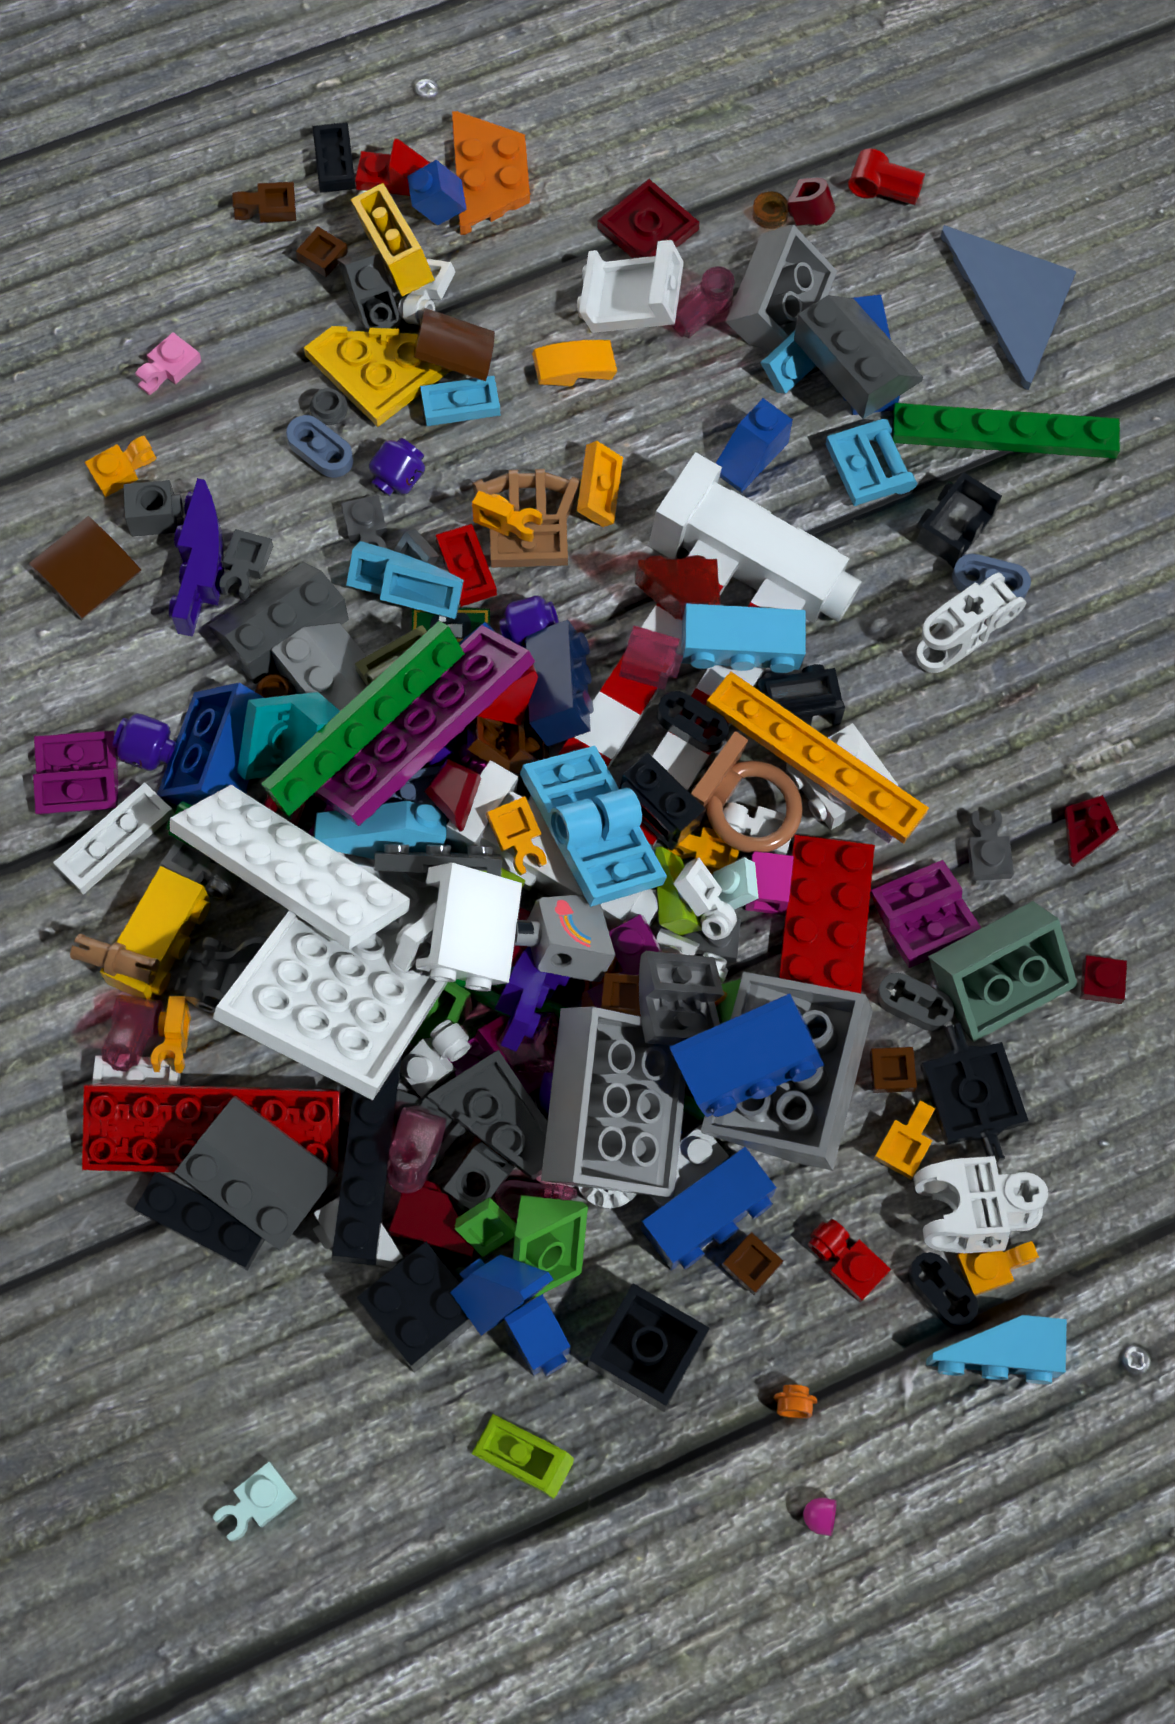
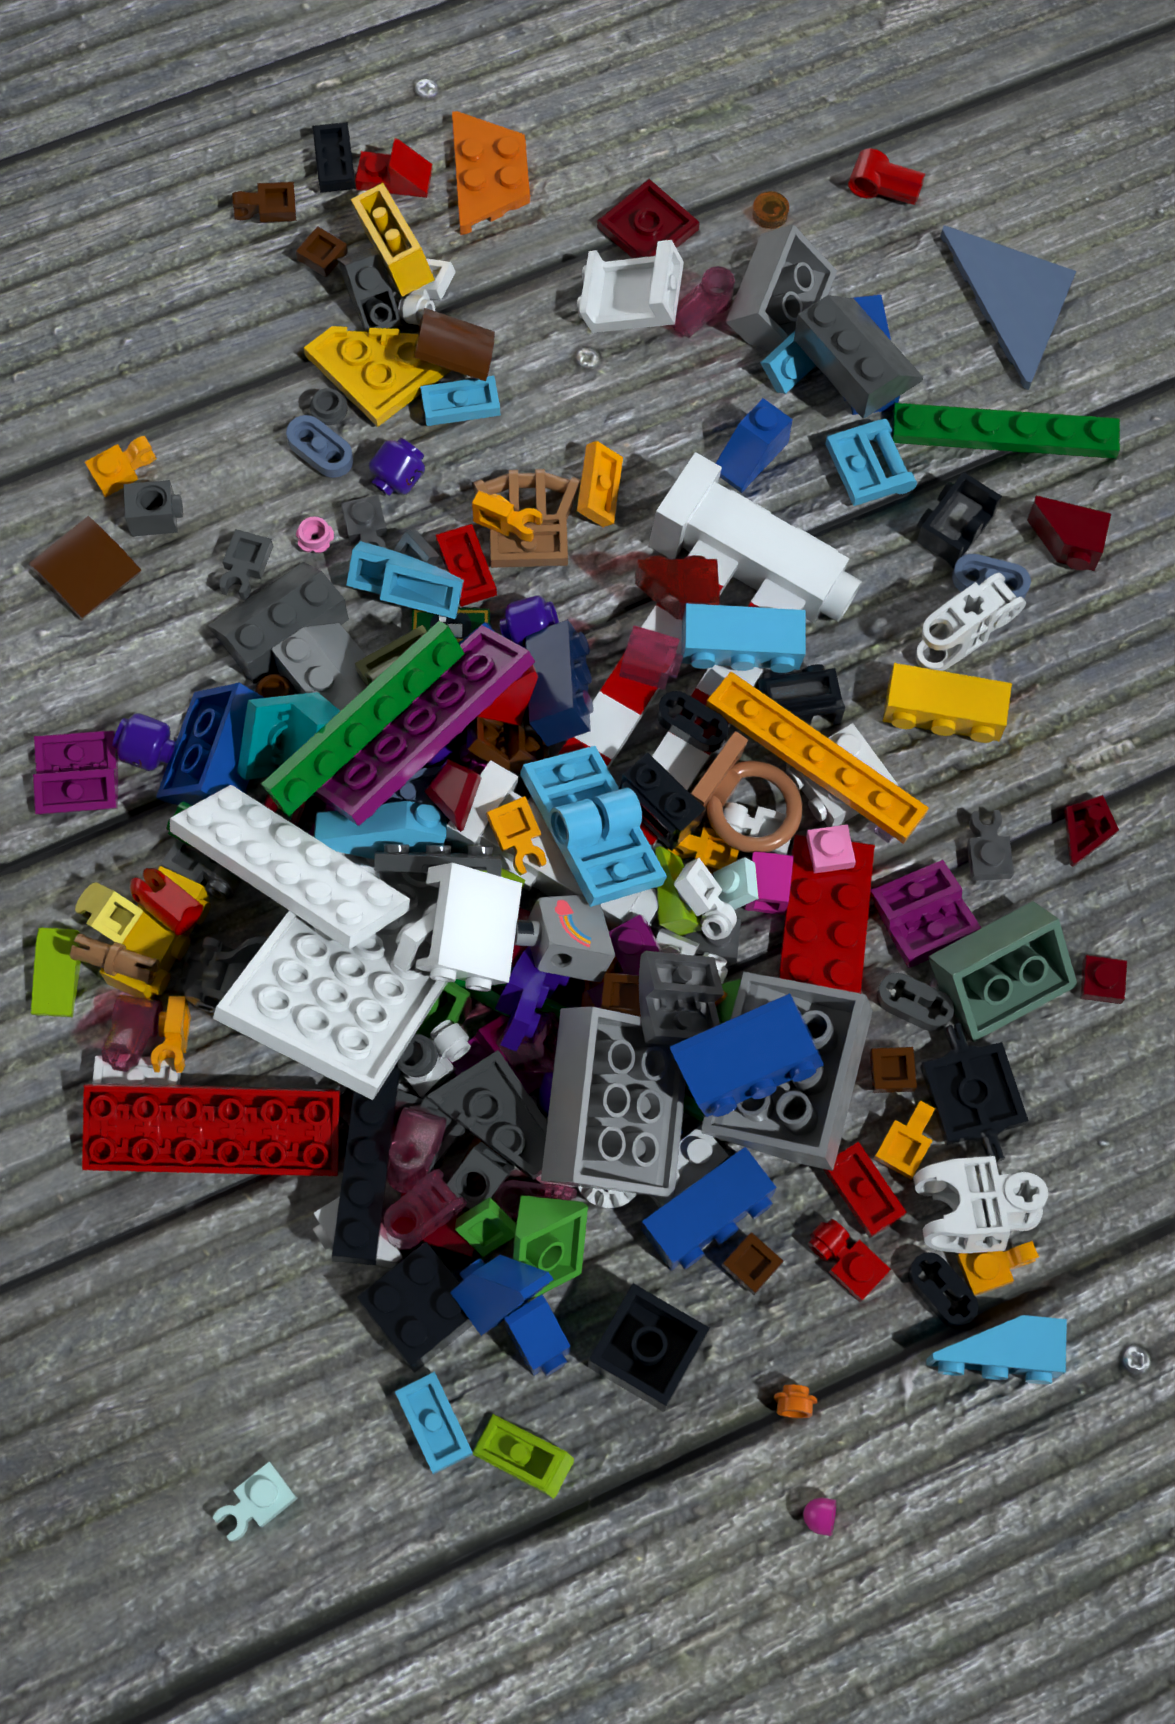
white plate [53,782,174,895] -> none
black plate [134,1172,265,1271] -> none
bright pink plate [135,332,201,395] -> none
dark purple slope [169,478,224,637] -> none
dark grey slope [175,1096,338,1251] -> none
blue brick [407,160,467,226] -> none
light orange slope [532,340,617,386] -> none
dark red plate [788,177,836,226] -> none
none -> lime slope [31,928,83,1018]
none -> light yellow leg [75,882,144,944]
none -> red piece [130,868,203,935]
none -> bright pink plate [296,517,334,553]
none -> clear pink piece [383,1169,467,1250]
none -> medium azure plate [395,1371,473,1475]
none -> dark grey plate [397,1034,438,1077]
none -> bright pink plate [806,824,856,873]
none -> red plate [823,1141,907,1238]
none -> yellow brick [882,663,1012,743]
none -> dark red slope [1027,495,1111,571]

